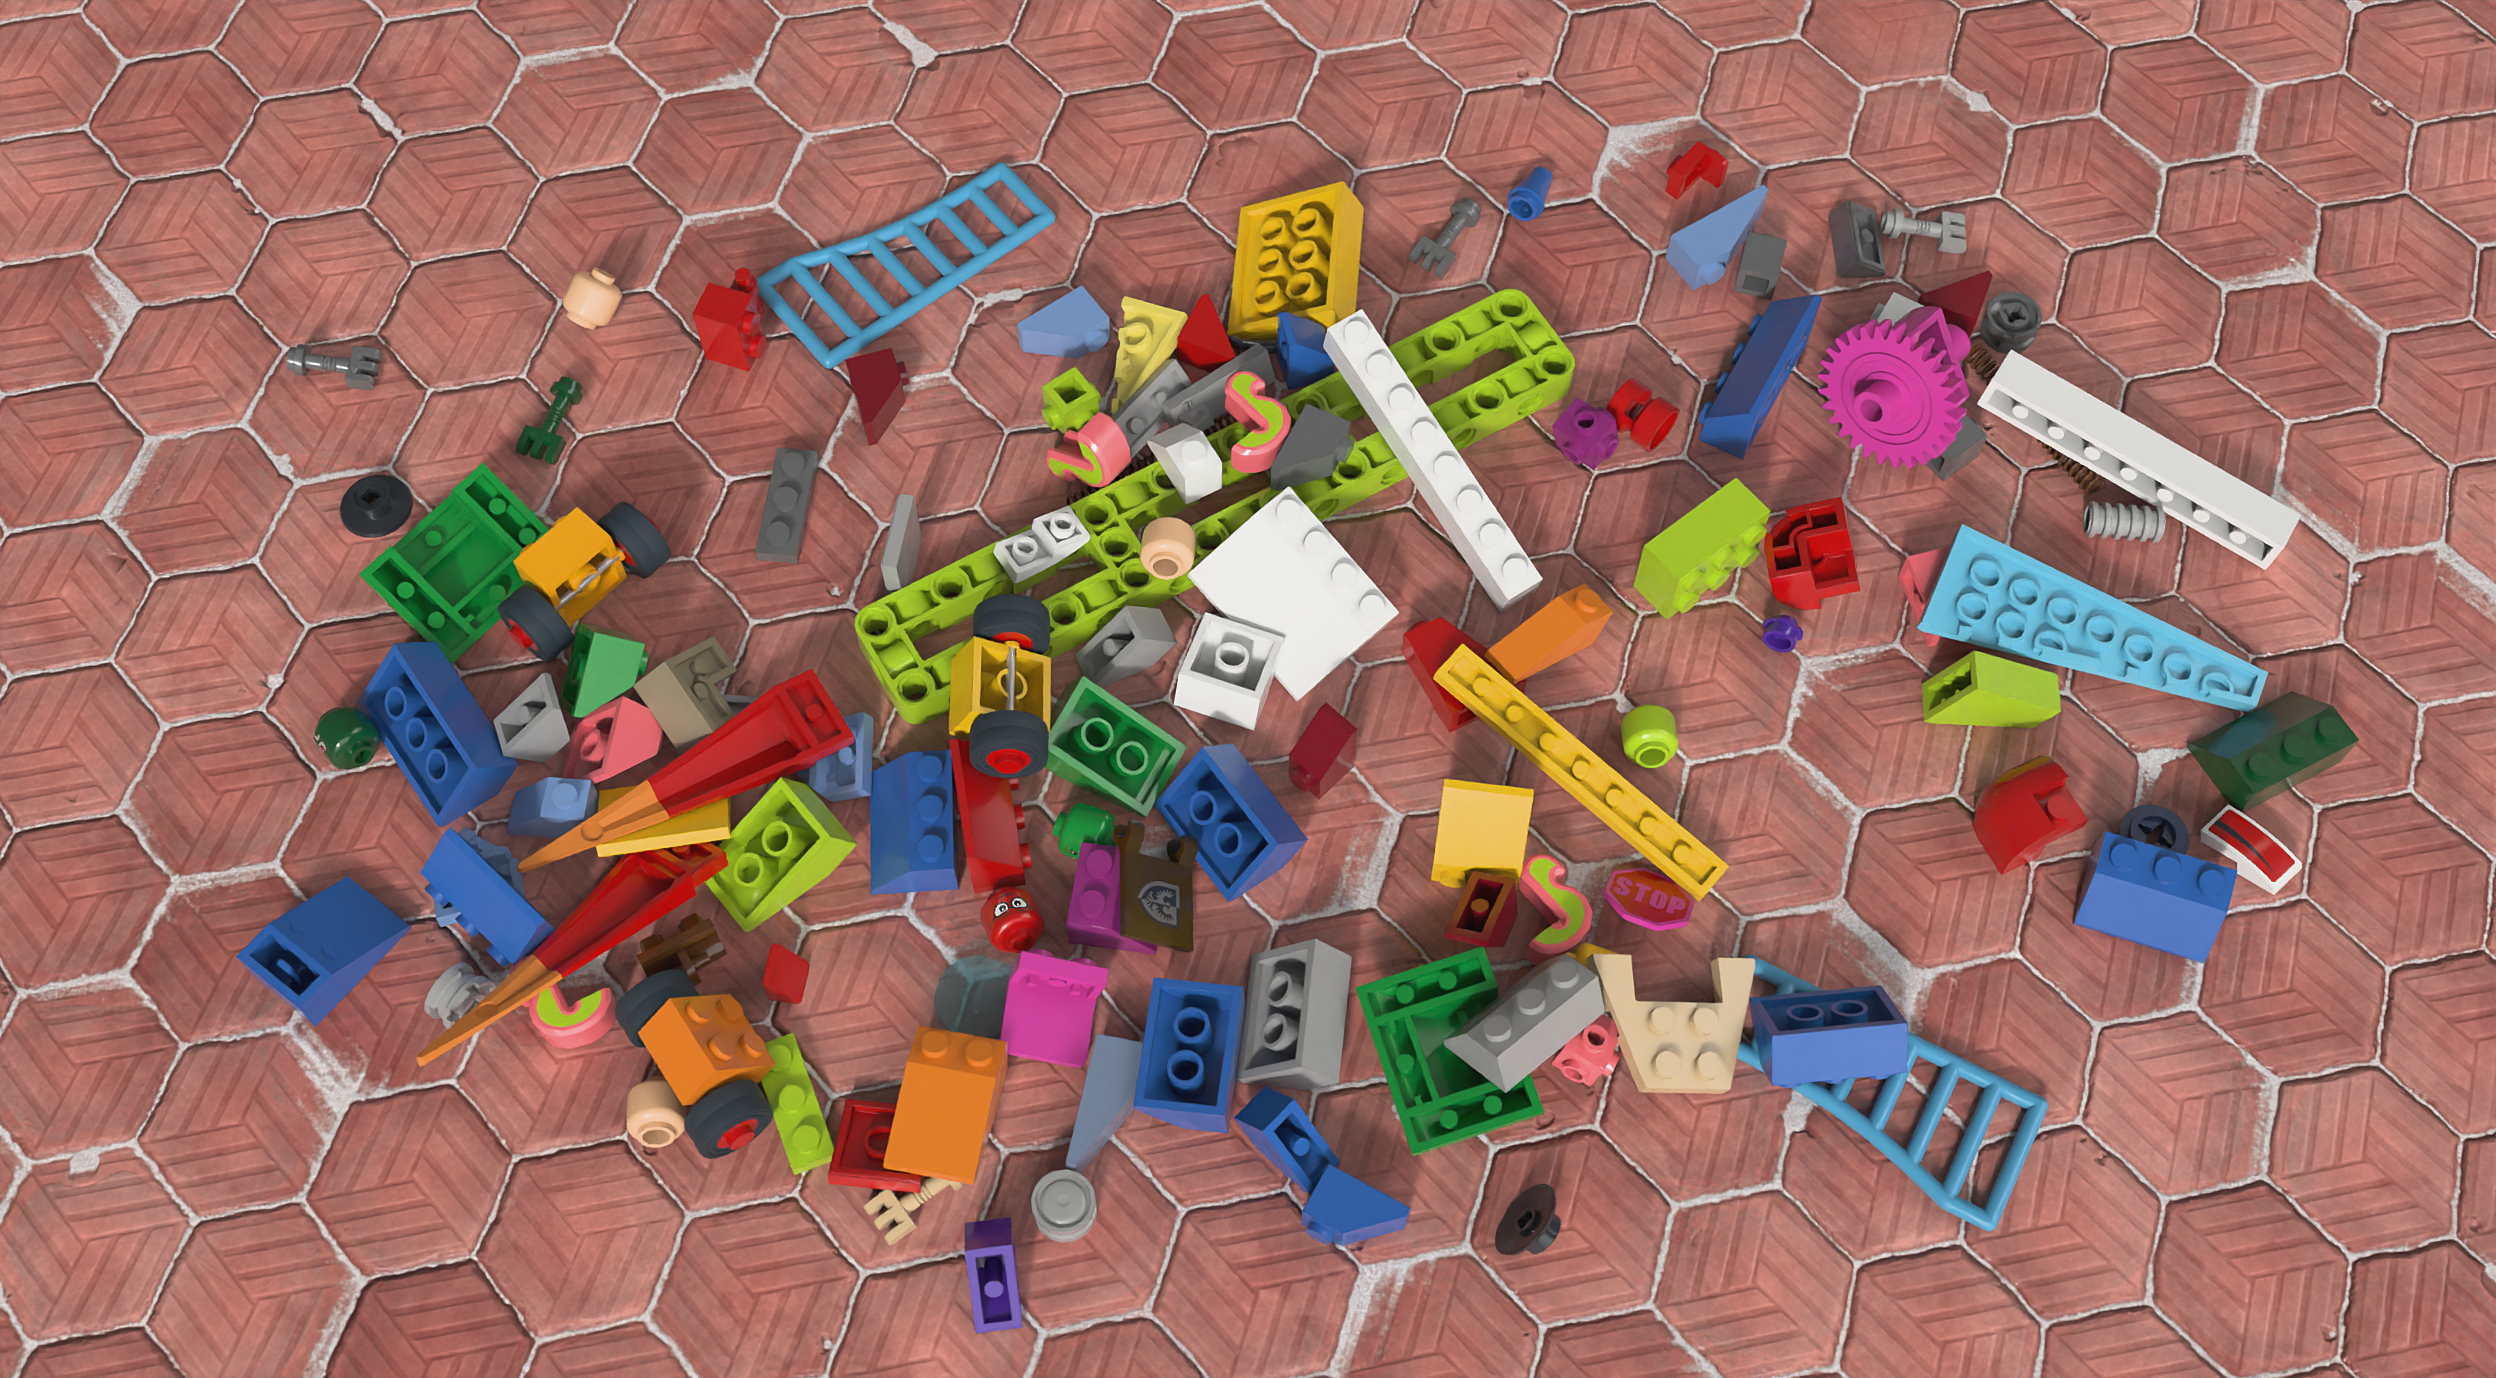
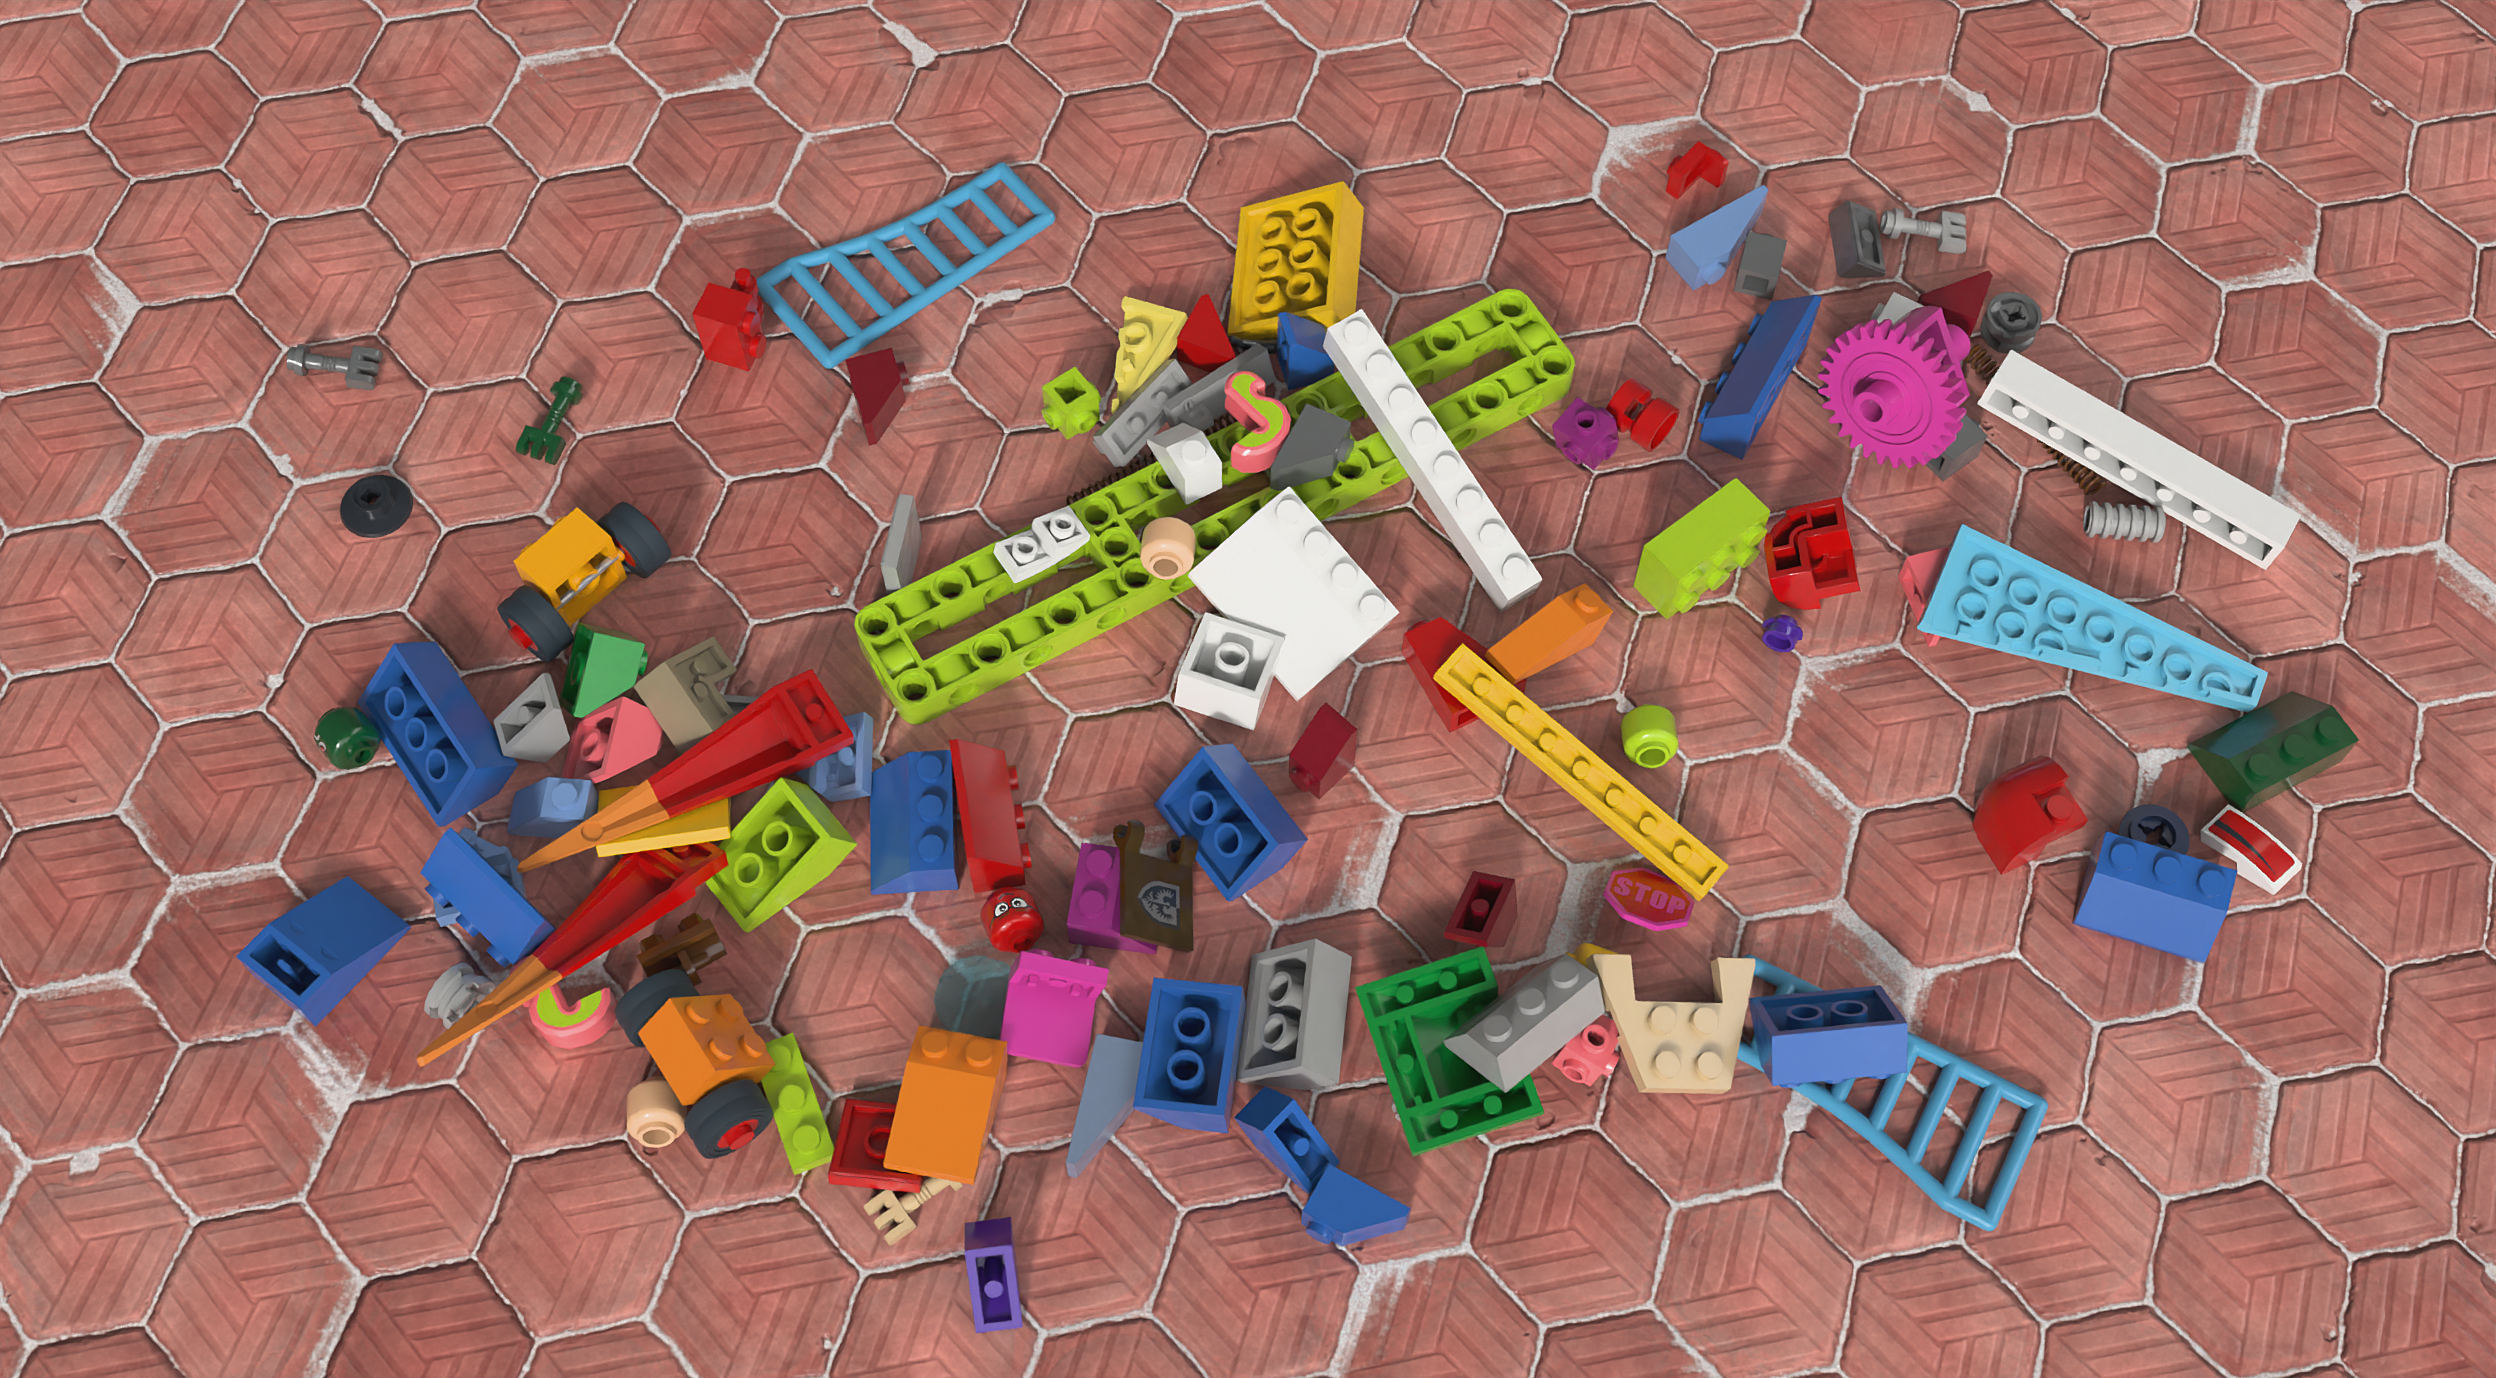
green slope [359,463,550,665] -> none
light nougat head [562,267,622,330] -> none
dark grey plate [755,447,819,564] -> none
red slope [761,943,810,1004] -> none
brick [949,594,1051,778] -> none
medium blue slope [1017,286,1111,359] -> none
light grey wheel [1031,1169,1097,1243] -> none
coral animal [1045,412,1131,488] -> none
green slope [1045,676,1187,818] -> none
green head [1053,802,1116,860] -> none
light grey slope [1075,605,1177,688] -> none
dark grey hinge [1408,198,1481,279] -> none
yellow slope [1431,779,1534,891] -> none
black piece [1495,1183,1561,1256] -> none
blue cone [1507,167,1553,221] -> none
coral animal [1518,853,1593,966] -> none
lime slope [1922,650,2061,728] -> none

